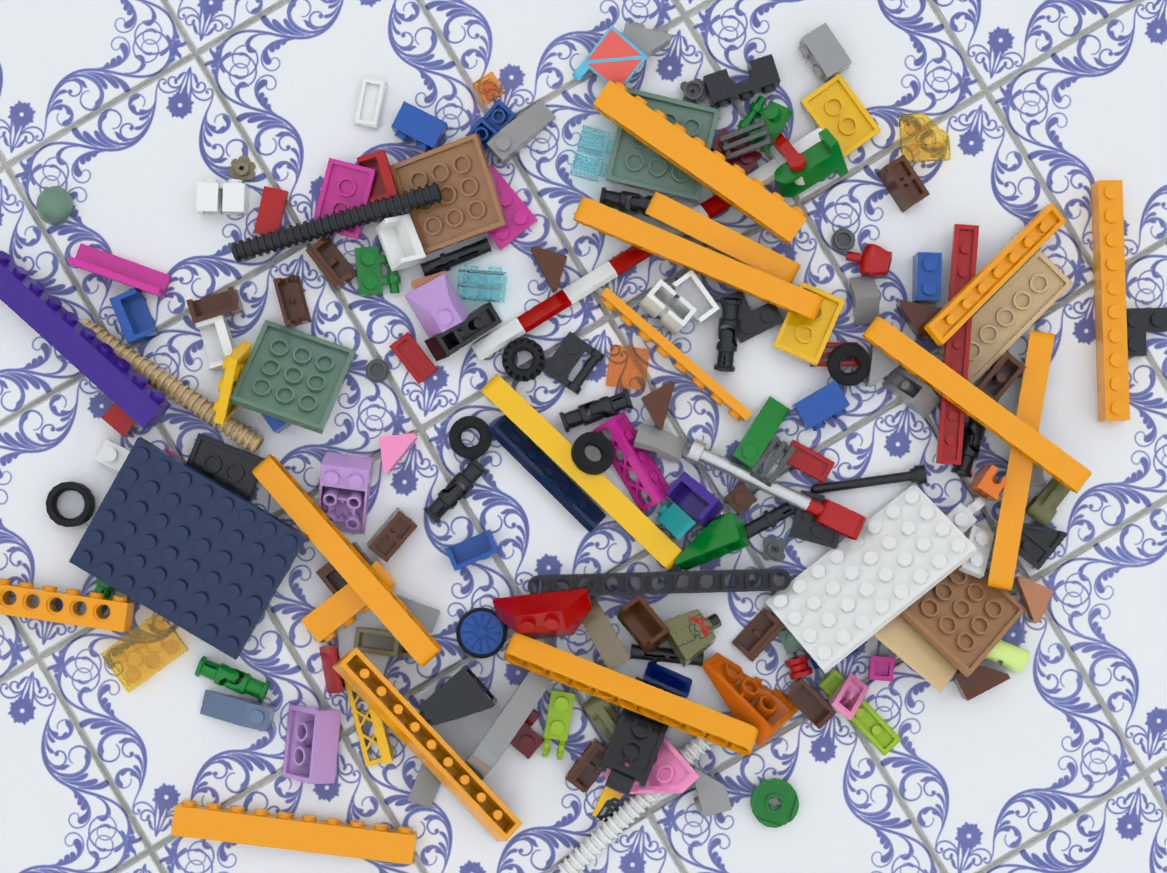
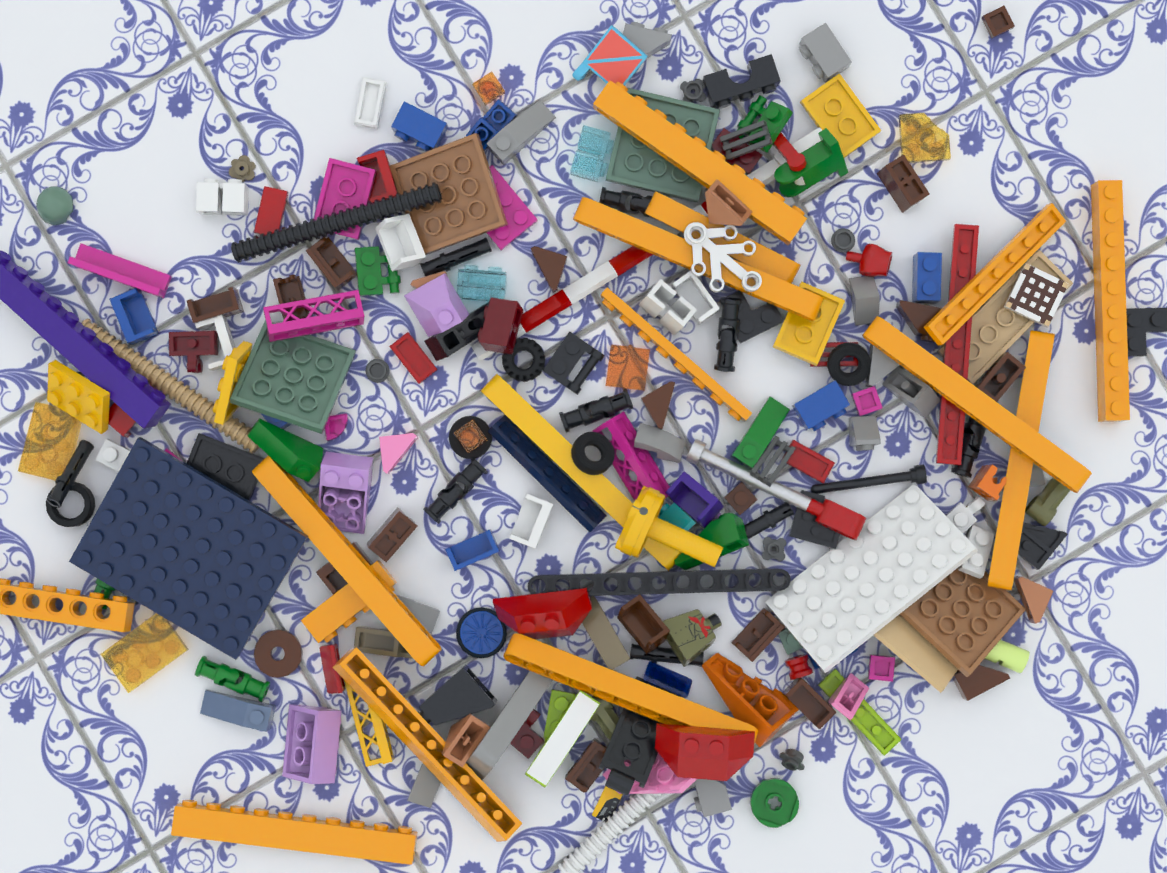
none -> clear yellow plate [18,402,82,480]
none -> yellow plate [47,360,110,434]
none -> black pin [47,440,94,508]
none -> dark red plate [169,331,218,373]
none -> green slope [248,418,323,482]
none -> reddish brown tile [254,629,303,678]
none -> dark pink fence [263,290,365,342]
none -> dark pink tile [325,413,348,441]
none -> nougat slope [442,714,491,767]
none -> clear orange panel [454,419,488,454]
none -> dark red brick [478,298,523,354]
none -> white panel [509,493,553,549]
none -> white slope [525,690,600,788]
none -> yellow piece [615,486,723,567]
none -> red wedge [655,723,755,781]
none -> white plant [684,222,762,293]
none -> nougat slope [705,179,752,226]
none -> dark grey plate [779,749,805,771]
none -> light grey slope [849,416,881,451]
none -> dark pink plate [851,386,883,417]
none -> reddish brown plate [981,6,1015,39]
none -> tile [1004,263,1069,328]

